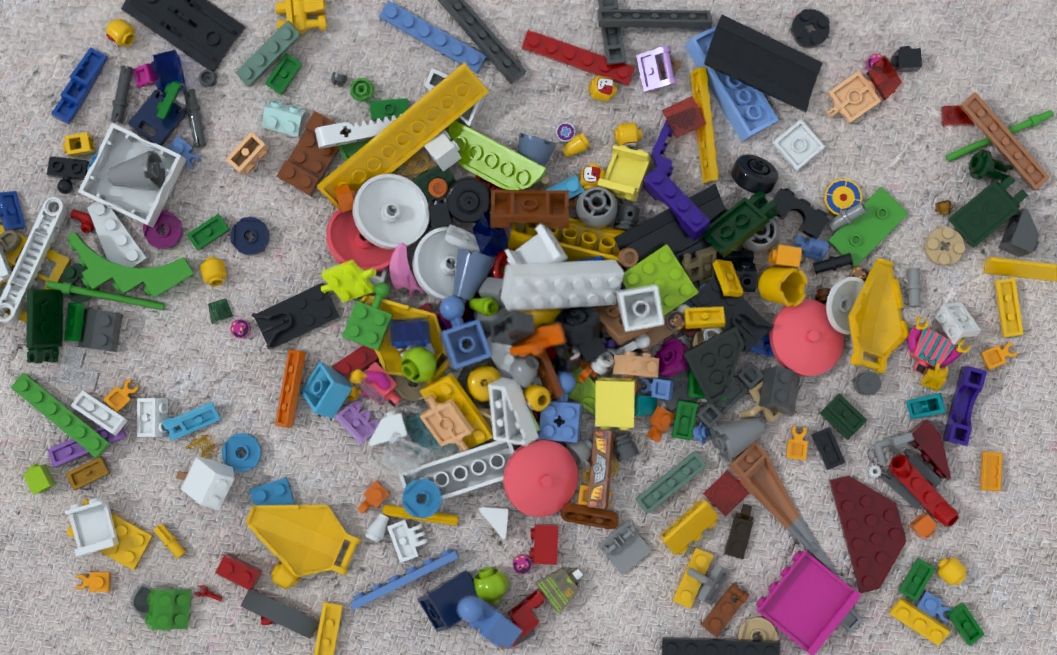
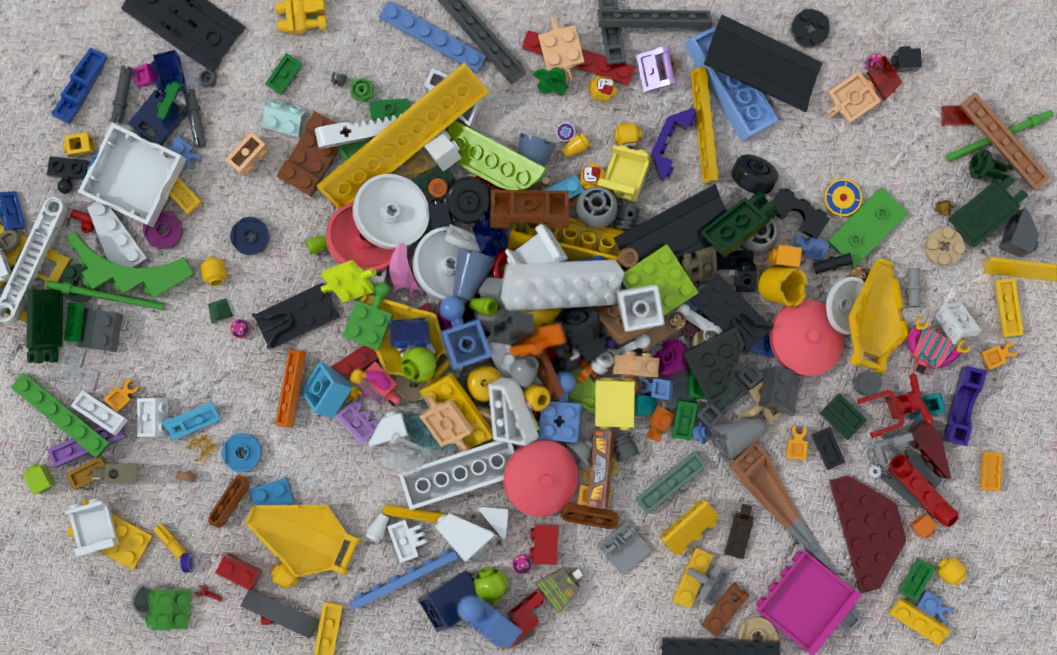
light orange plate [75,571,111,592] -> none
yellow head [106,19,135,47] -> none
light grey cone [107,151,165,190] -> none
white slope [181,456,234,510] -> none
green plate [187,213,230,251] -> none
sand green plate [235,20,302,87] -> none
orange plate [333,183,356,213] -> none
orange plate [357,481,390,514] -> none
dark azure plate [402,478,442,518] -> none
dark purple arch [643,167,710,241] -> none
clear red piece [662,96,706,138] -> none
yellow plate [684,307,725,329] -> none
clear red piece [703,470,749,517] -> none
yellow plate [713,260,744,297] -> none
white tile [771,119,825,172] -> none
reddish brown plate [815,288,831,303] -> none
light grey pin [828,202,867,232] -> none
yellow plate [920,363,949,391] -> none
green plate [946,602,985,646] -> none
none -> dark tan torso [92,463,138,484]
none -> yellow plate [170,176,203,215]
none -> dark purple tile [180,553,194,573]
none -> dark orange plate [208,475,250,528]
none -> lime cone [306,235,328,255]
none -> white slope [435,513,498,564]
none -> green plate [533,67,567,96]
none -> light nougat plate [538,17,585,82]
none -> red piece [857,373,934,438]

